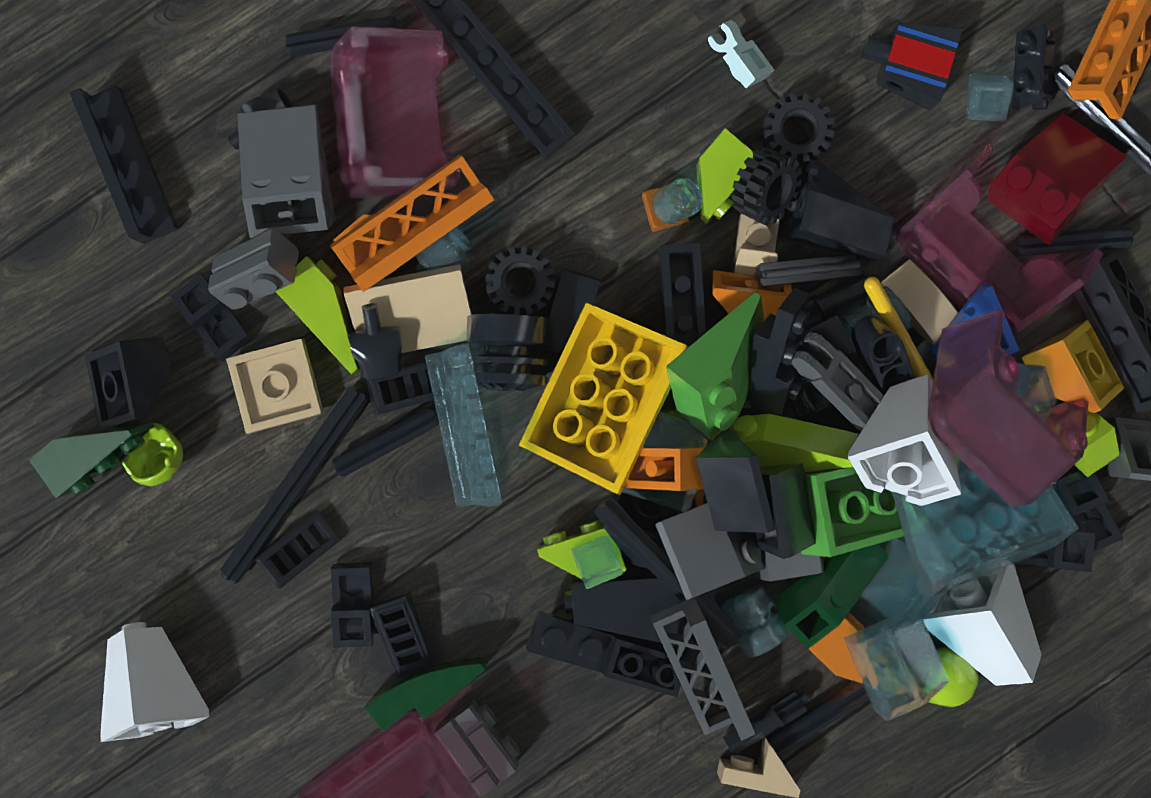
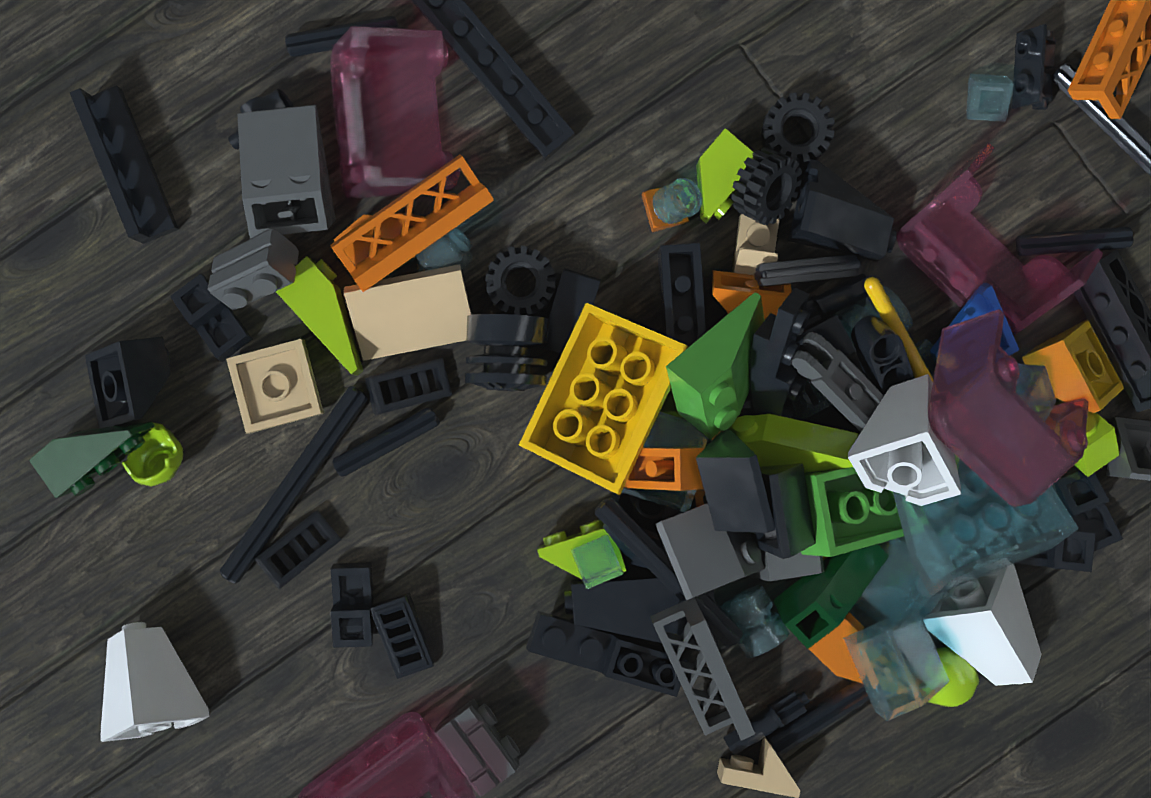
black piece [349,303,402,379] -> none
dark green slope [364,657,488,732] -> none
clear light blue fence [425,343,502,507] -> none
light aqua plate [708,20,775,88] -> none
torso [861,22,962,110] -> none
tan slope [881,259,958,346] -> none
dark red slope [987,113,1127,245] -> none

